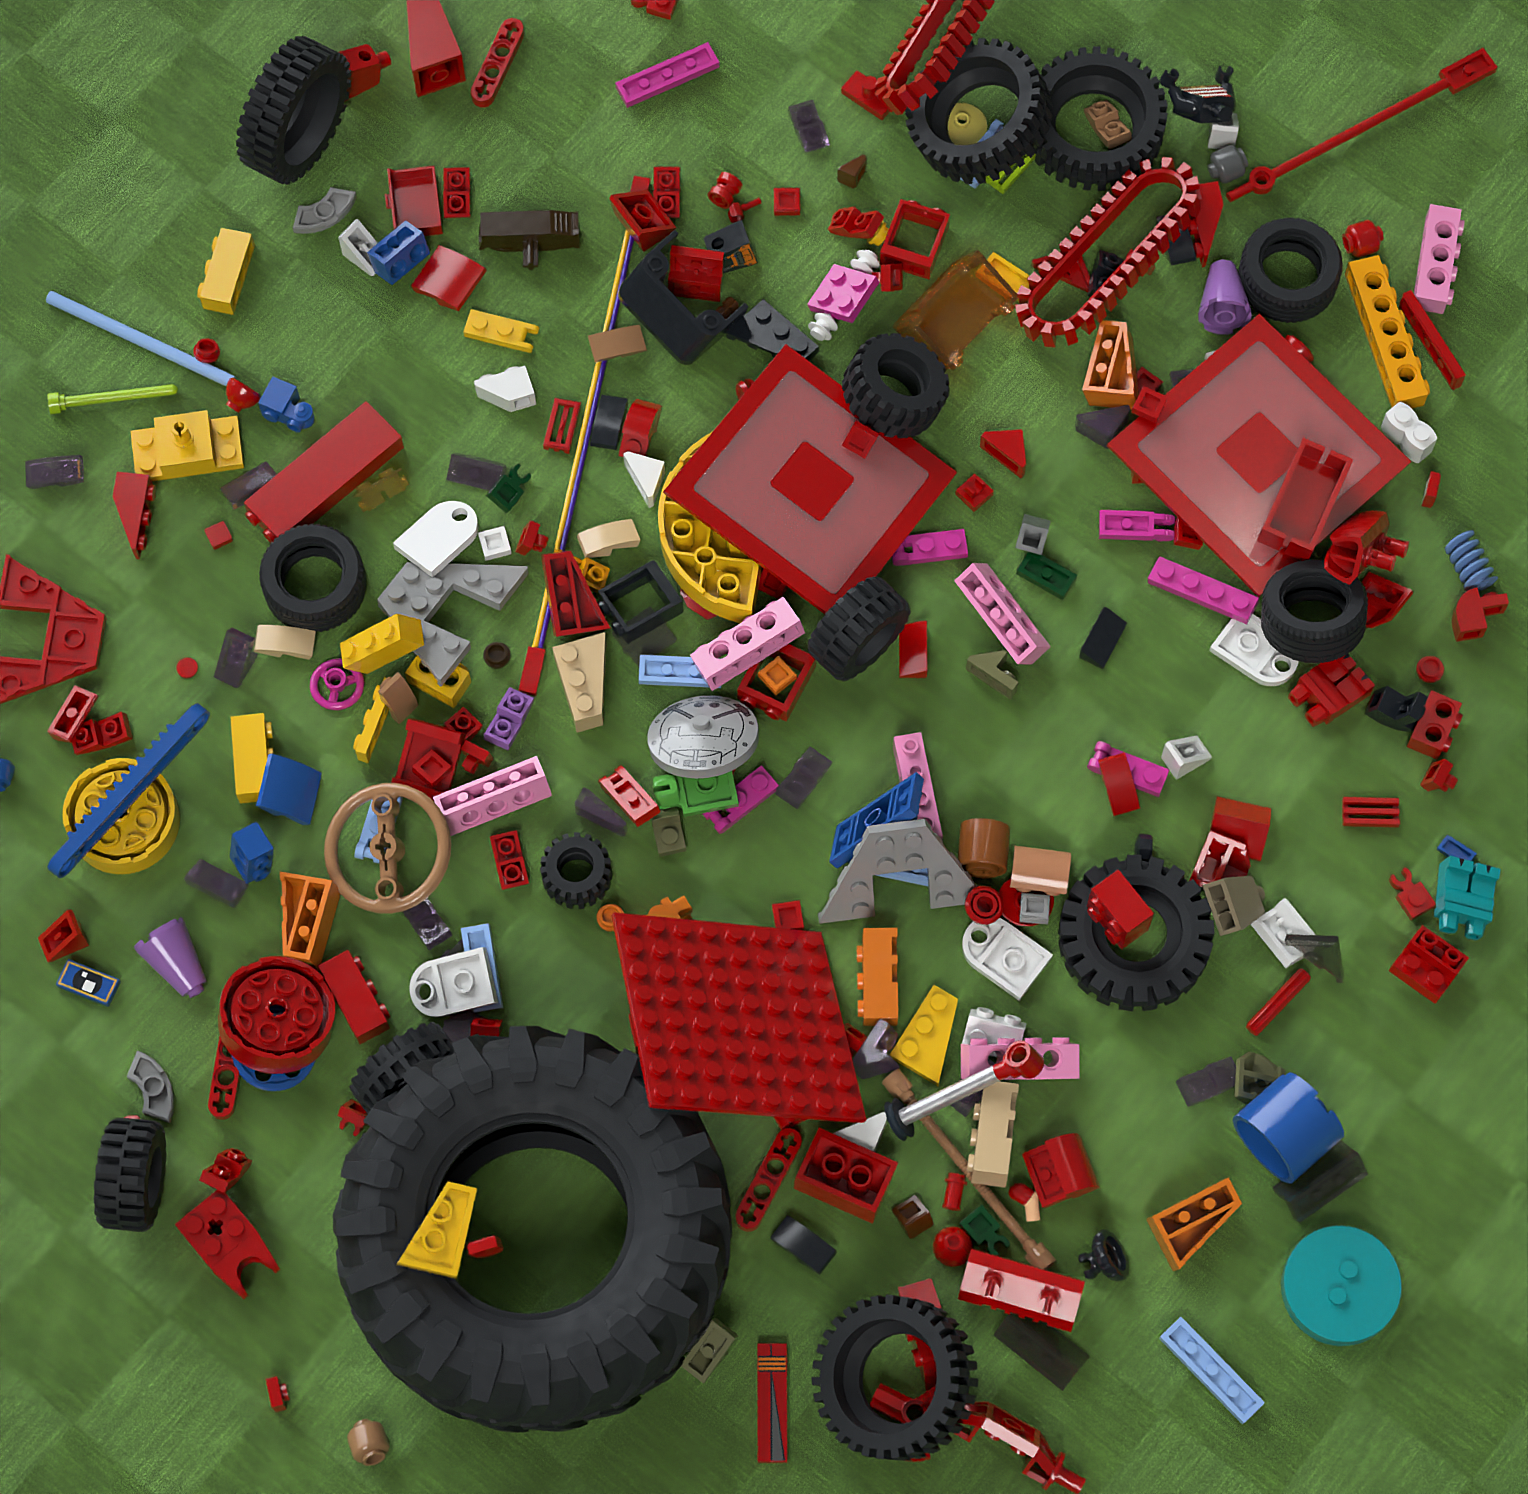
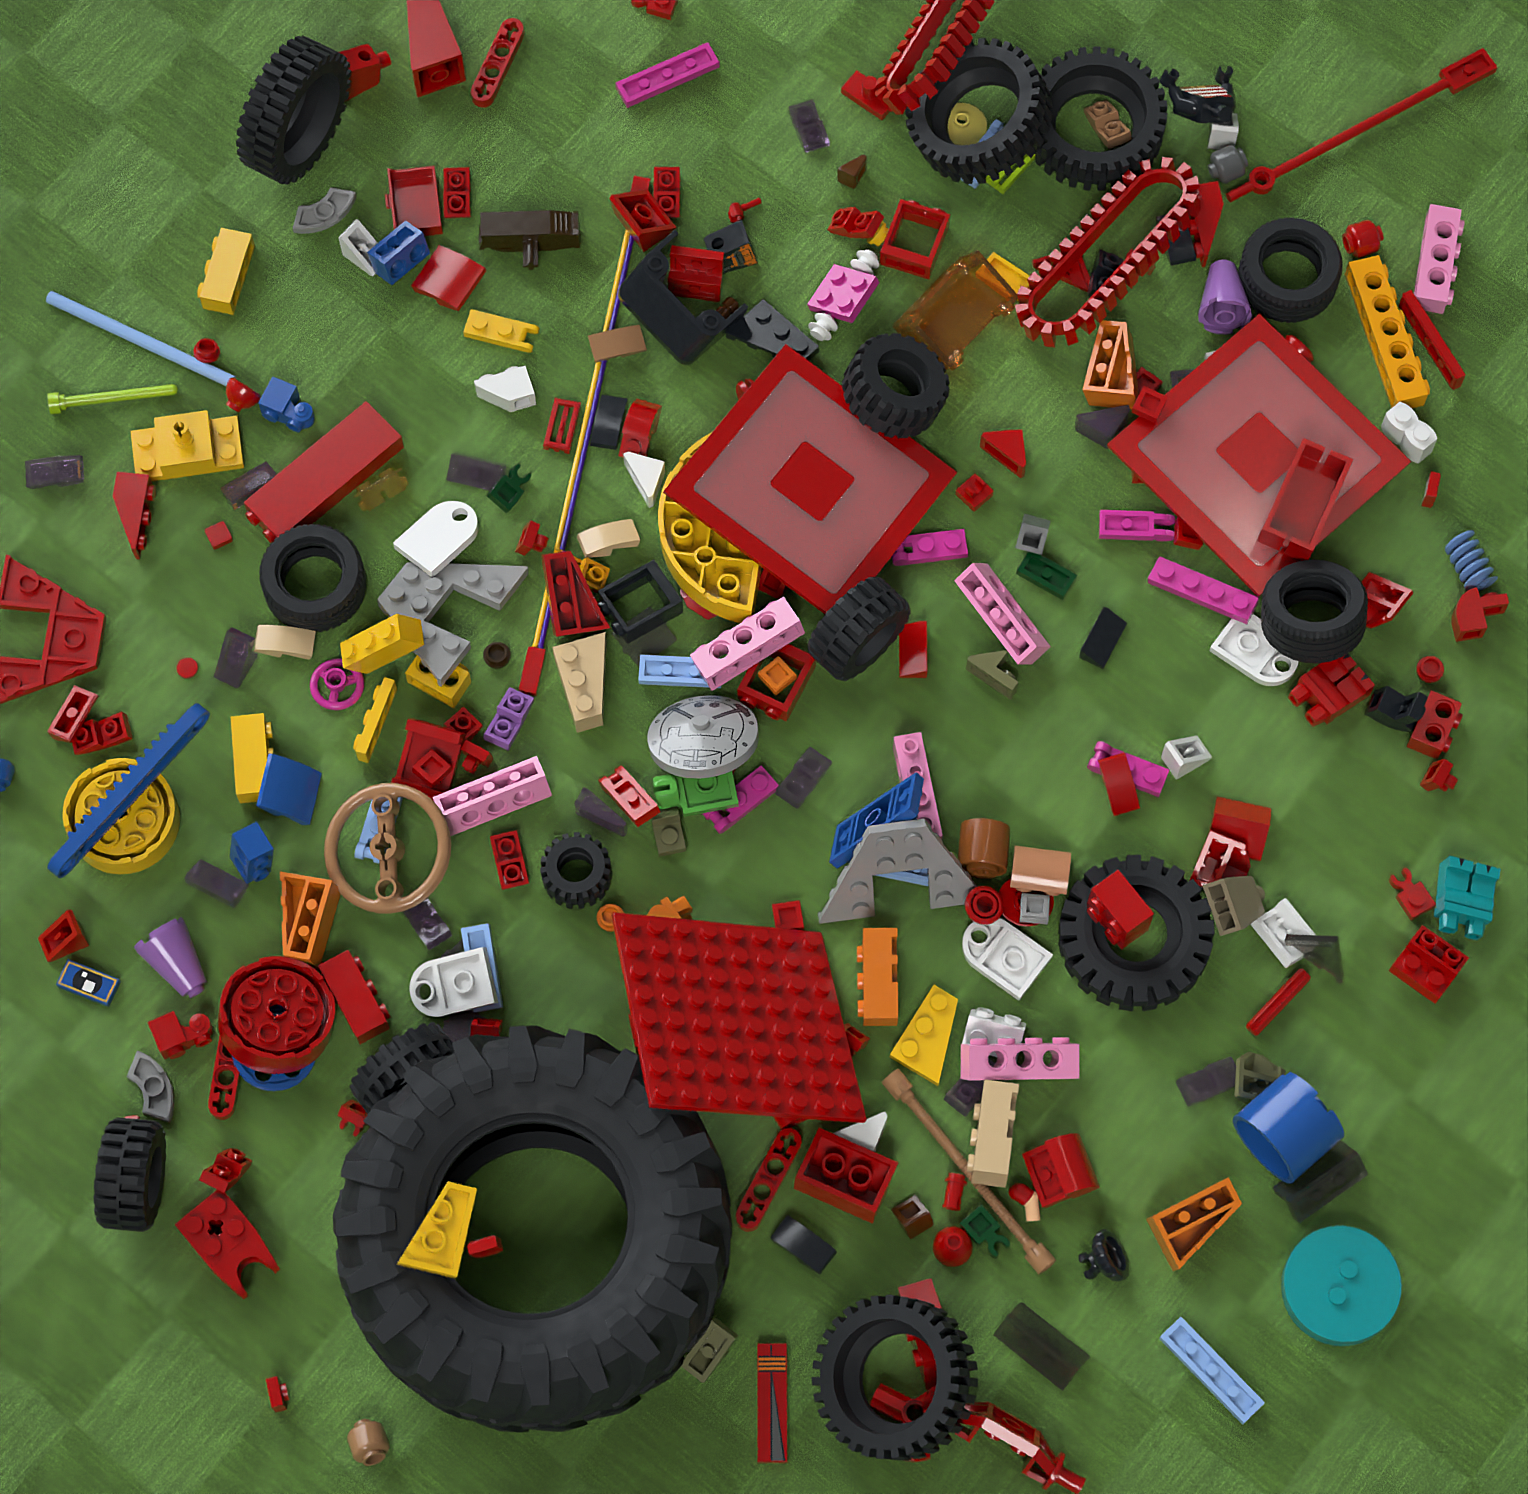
medium nougat slope [378,672,419,724] -> none
white tile [478,526,512,561] -> none
red wheel [707,172,743,209] -> none
red tile [774,188,800,216] -> none
red tile [841,420,879,459] -> none
slope [852,1019,900,1080] -> none
red tile [871,263,903,292] -> none
piece [884,1040,1044,1141] -> none
red piece [958,1249,1085,1332] -> none
black tile [1134,834,1153,862] -> none
red piece [1324,511,1409,585] -> none
red tile [1342,797,1400,828] -> none
blue piece [1437,835,1477,861] -> none
none -> red brick [147,1011,213,1060]

